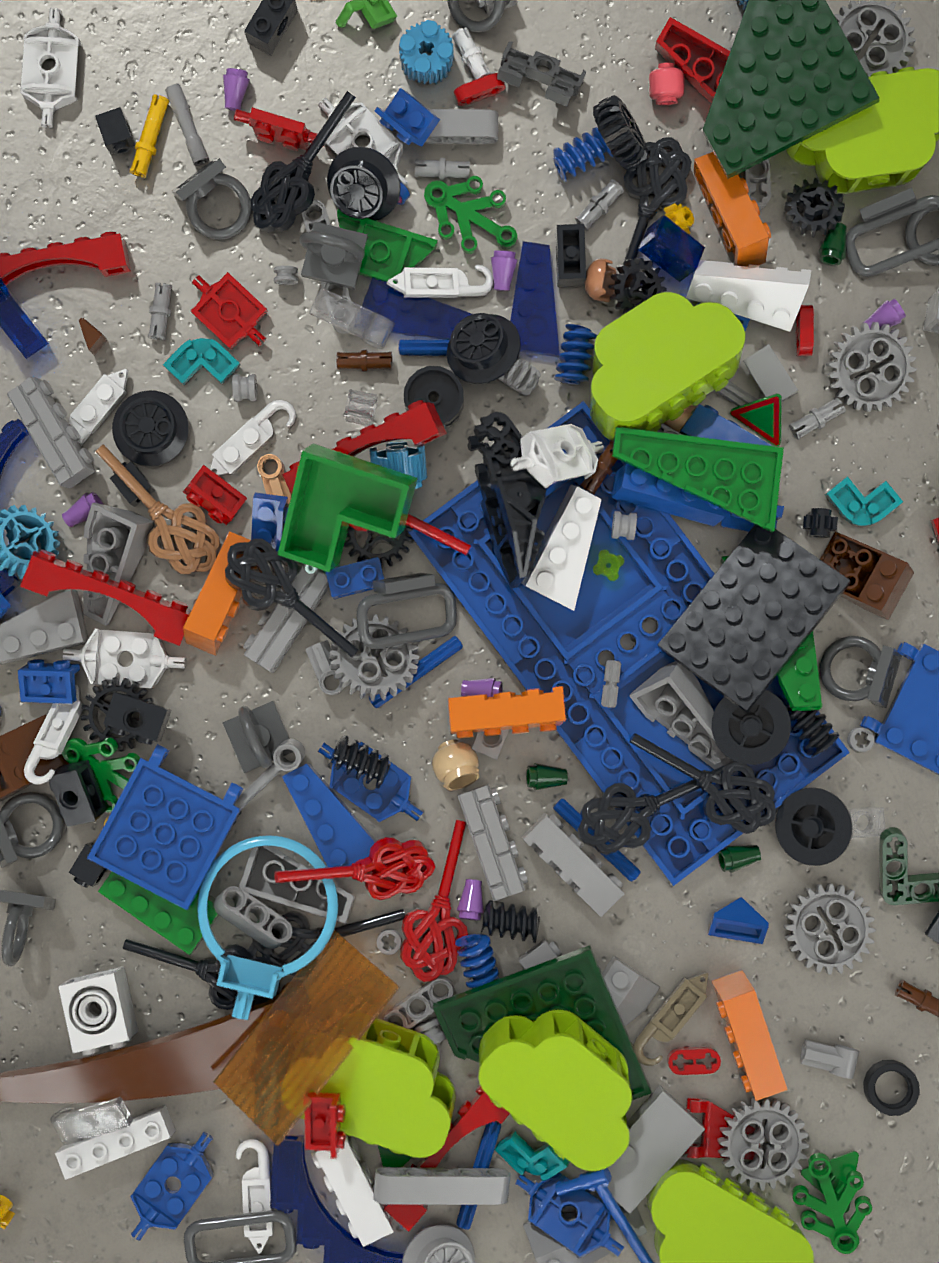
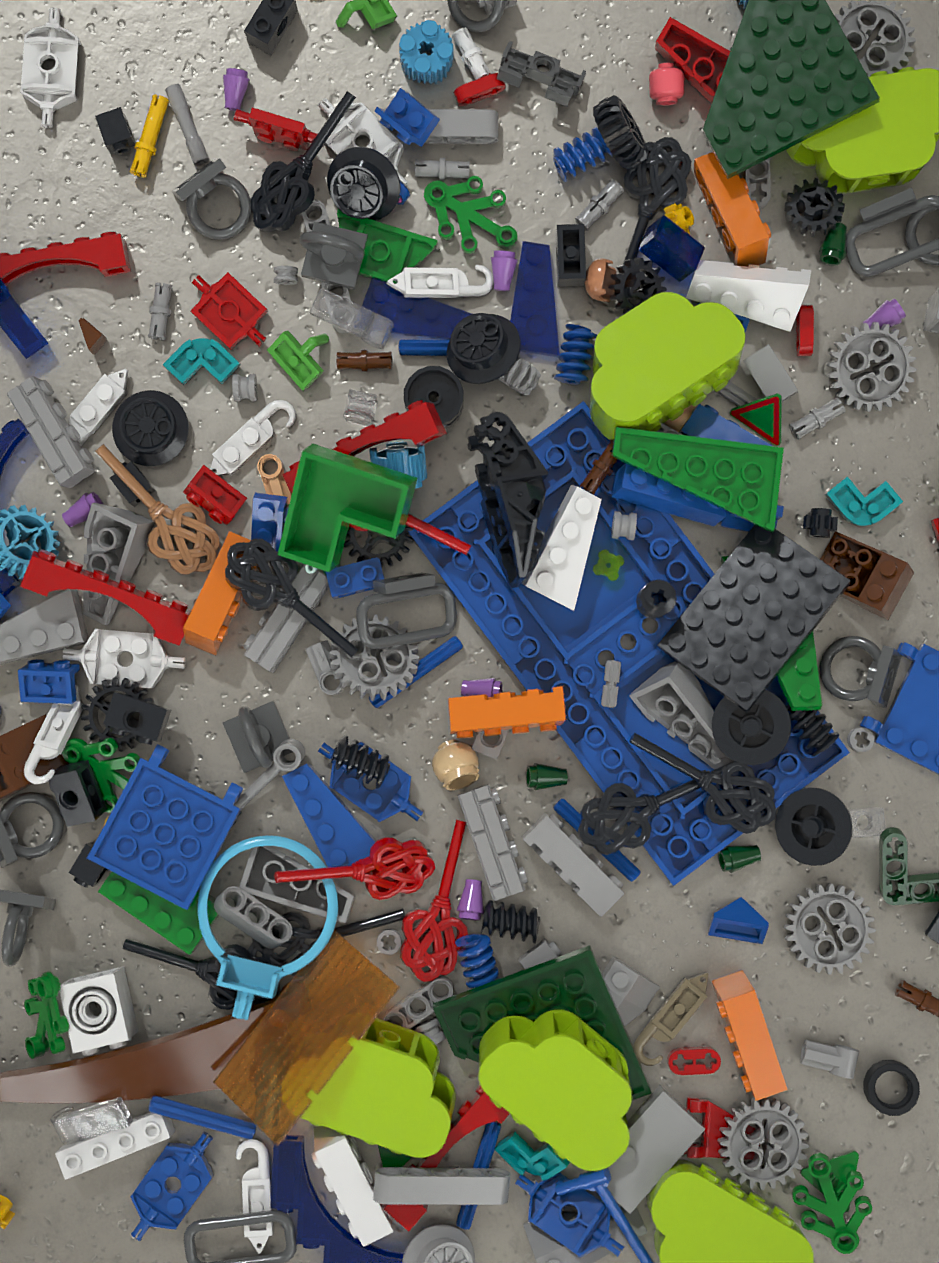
red bracket [304,1092,346,1159] -> none
white plate [511,424,604,488] -> none
none -> green plant [24,971,69,1059]
none -> blue axle [149,1096,256,1139]
none -> bright green plate [267,331,329,391]
none -> black piece [636,579,677,619]

